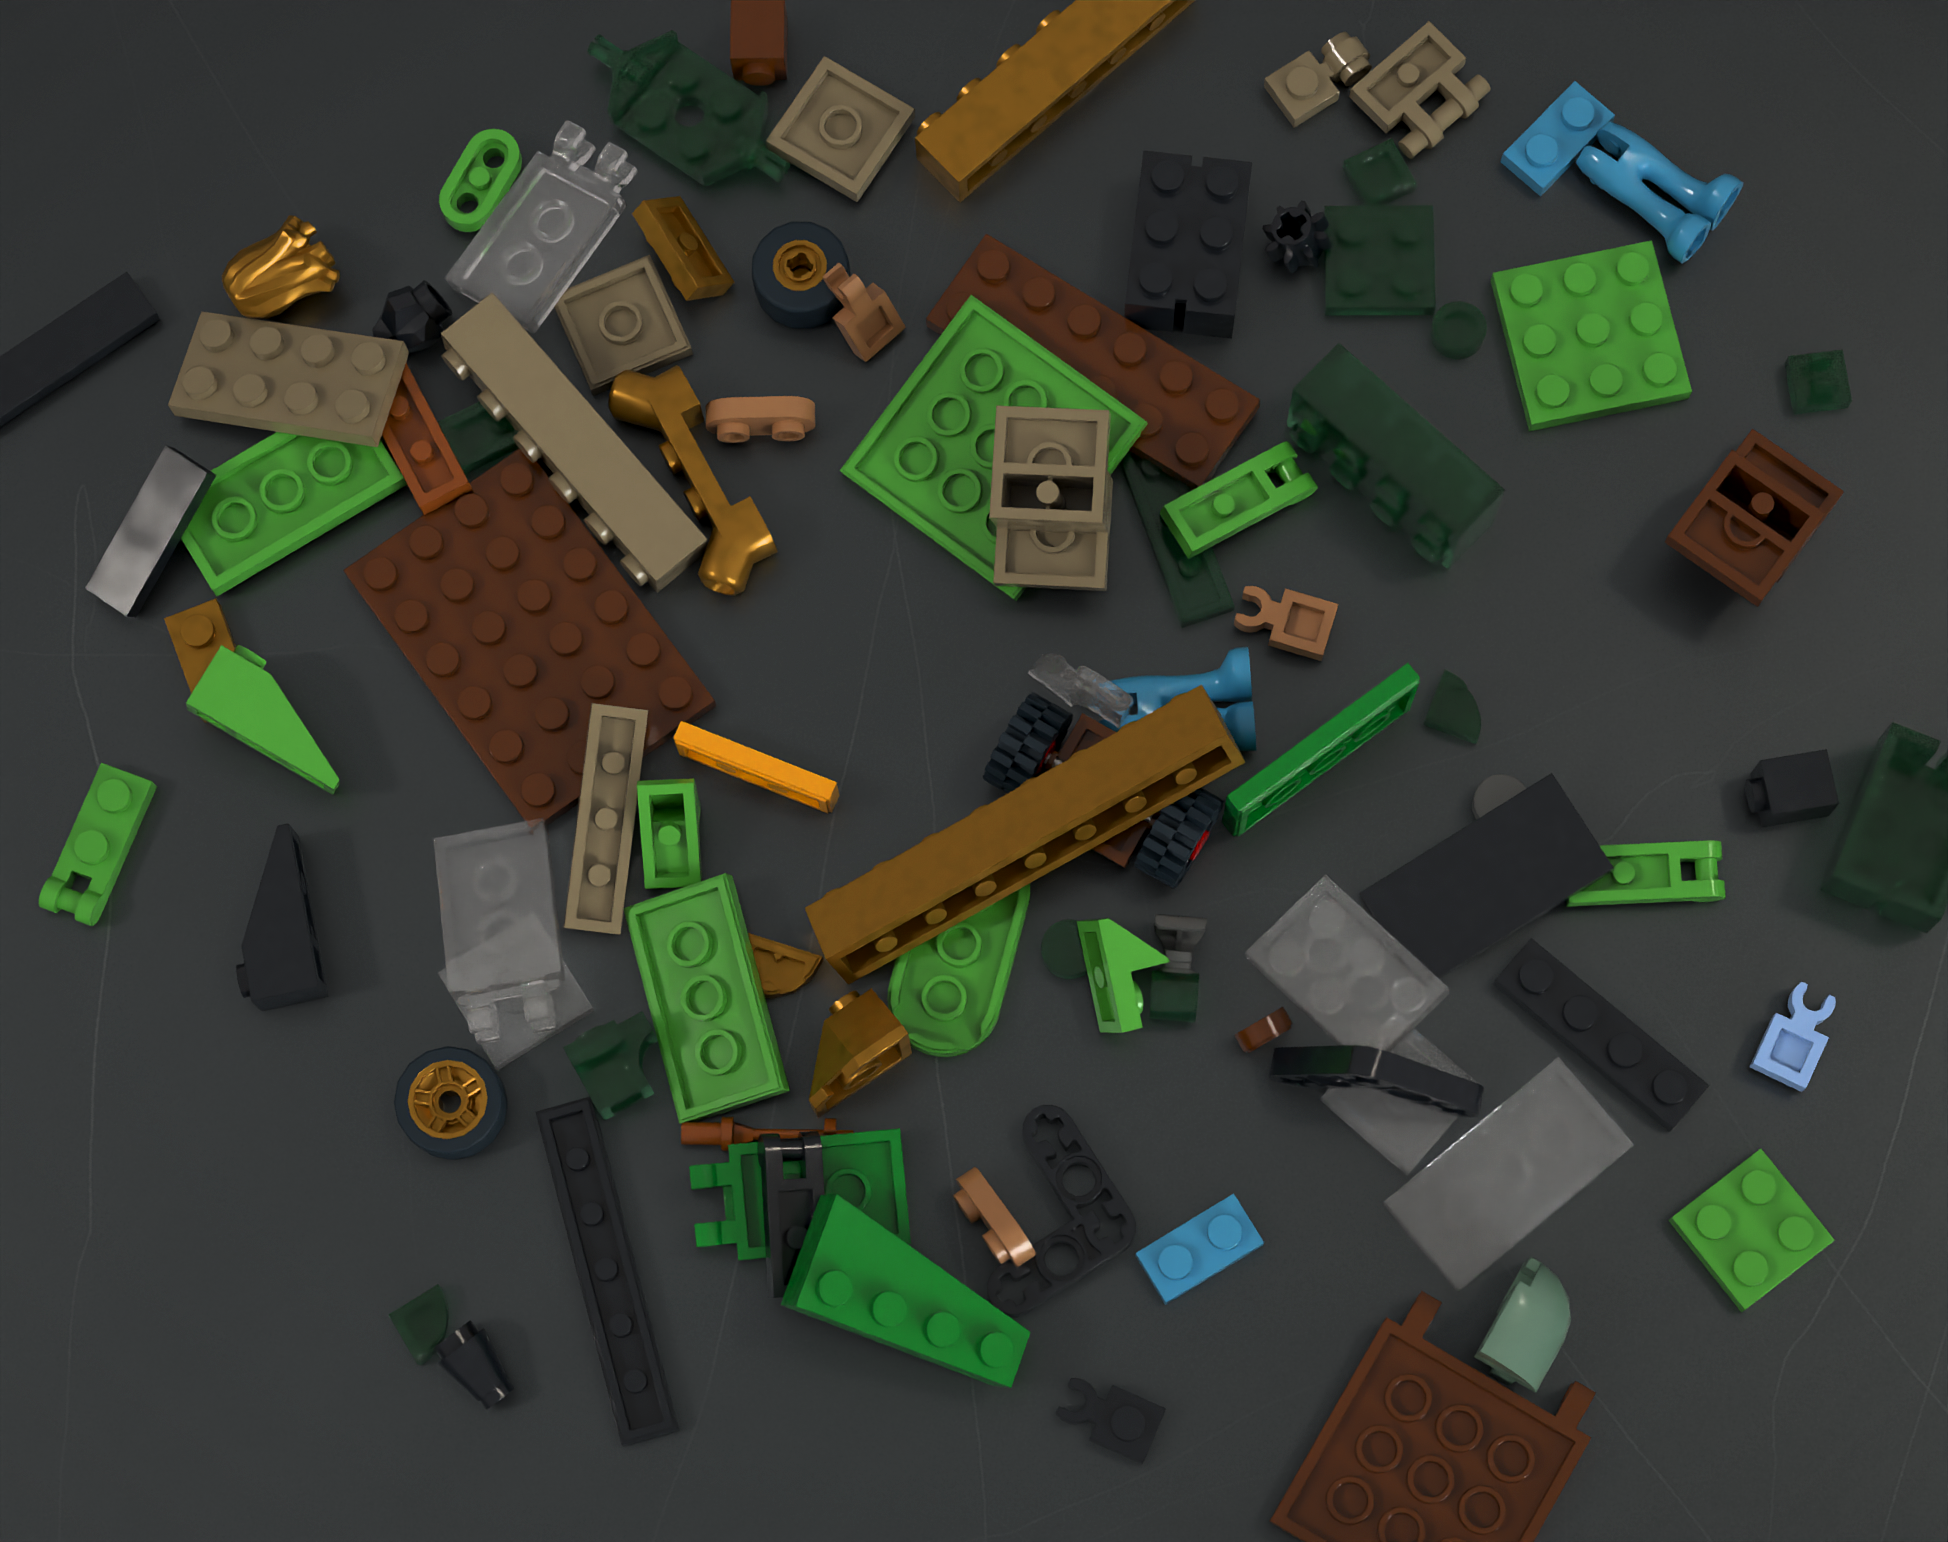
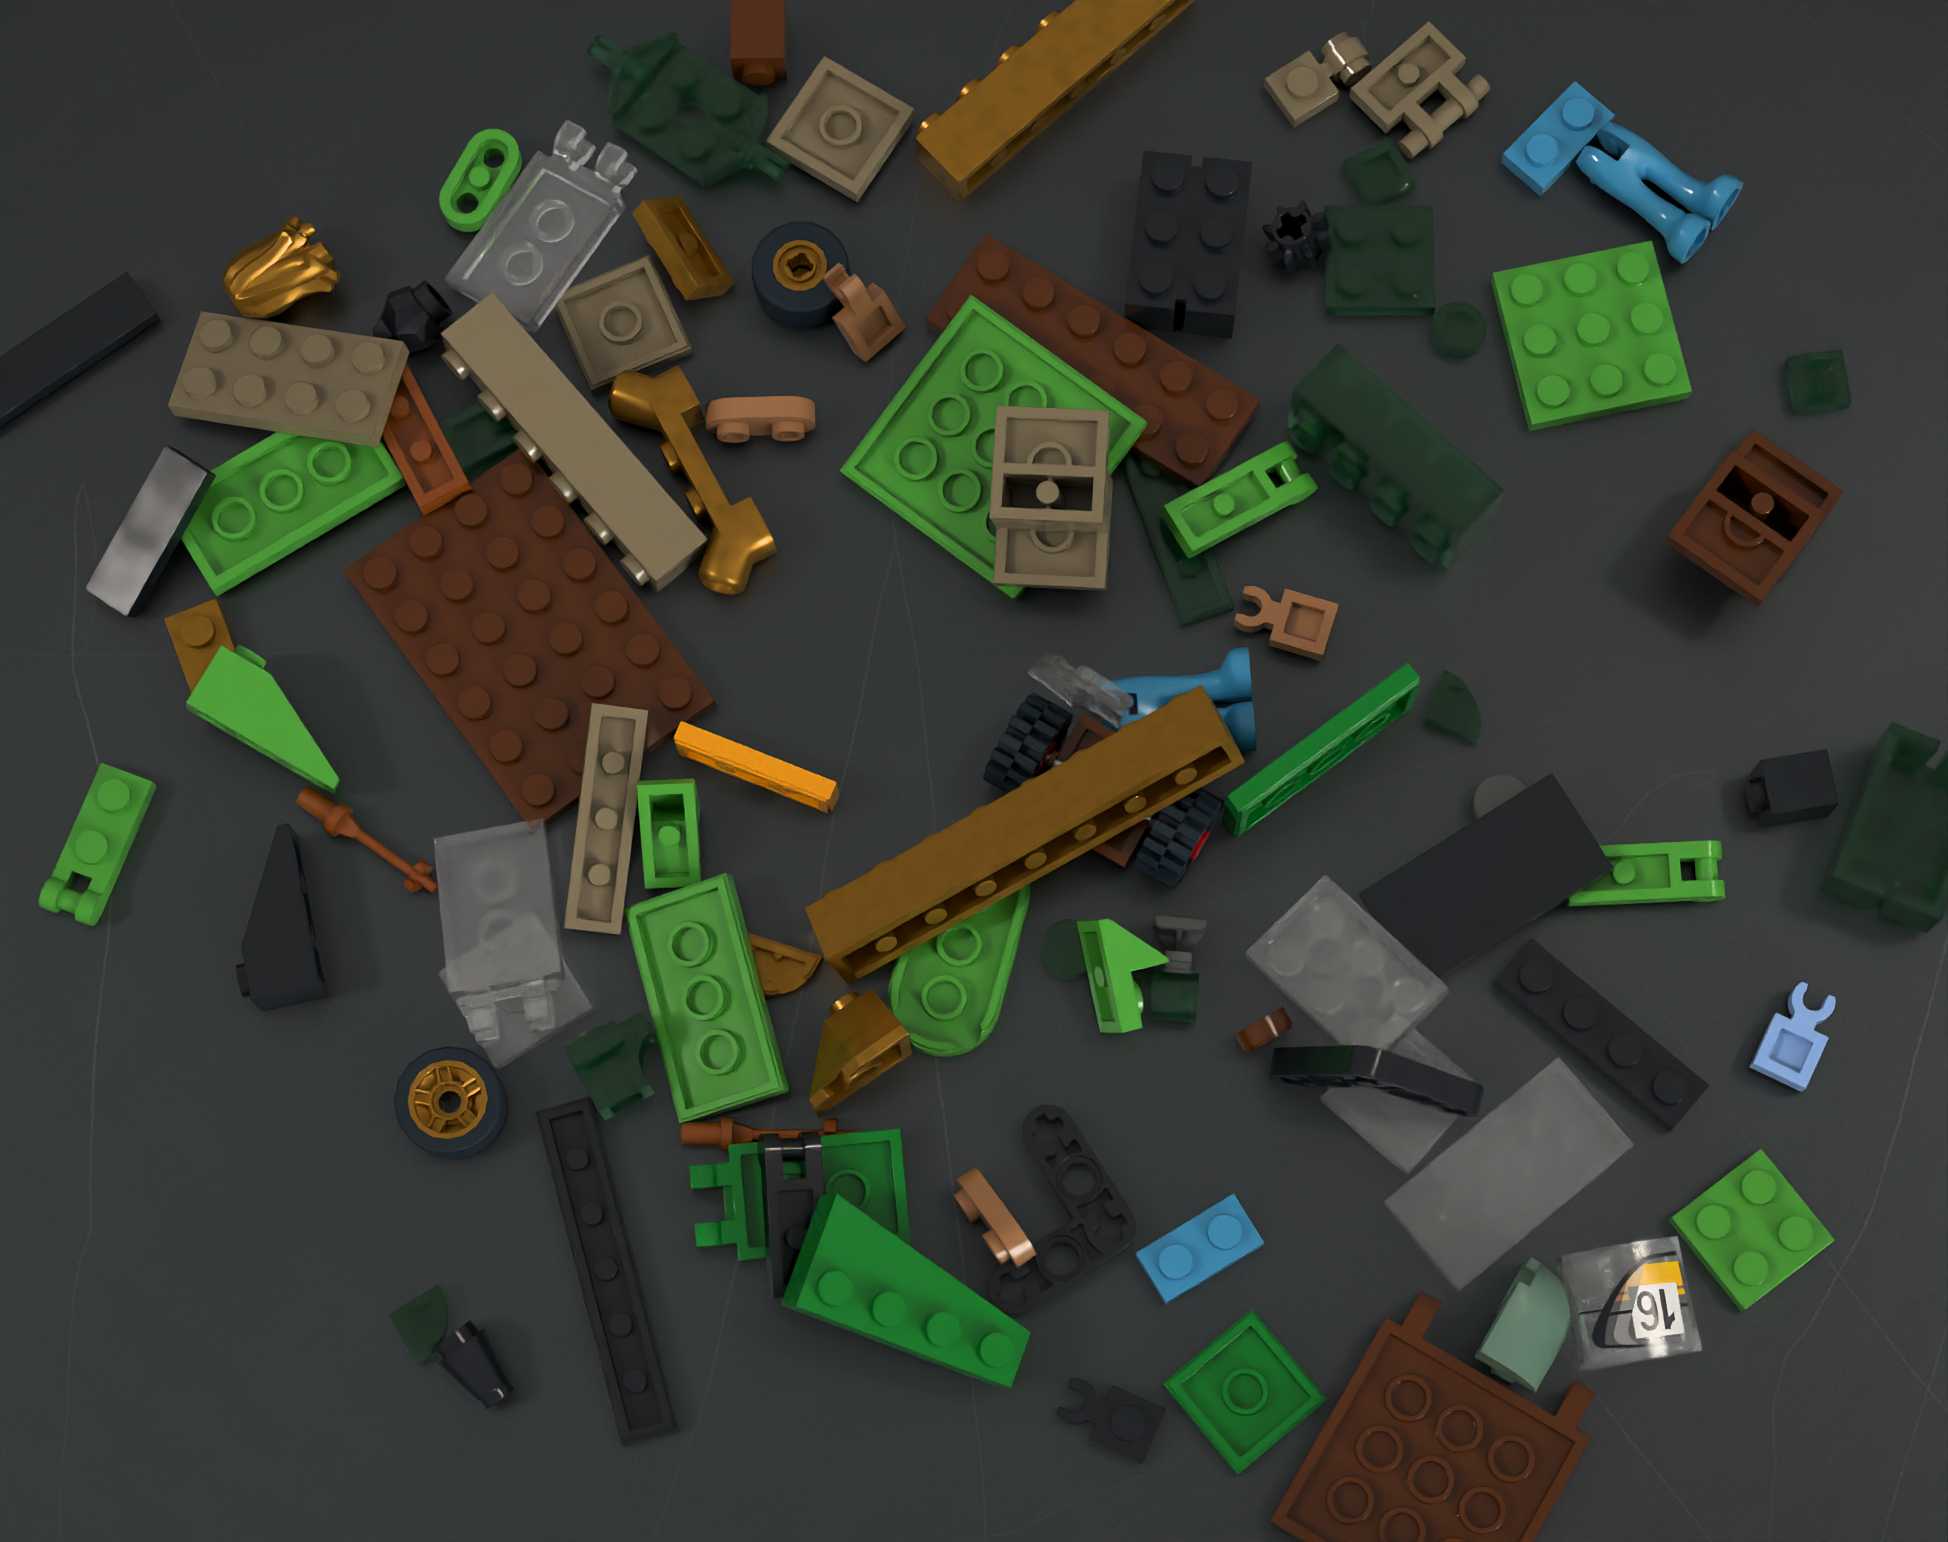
none -> dark orange piece [296,785,440,894]
none -> green tile [1163,1309,1327,1476]
none -> slope [1555,1236,1702,1372]

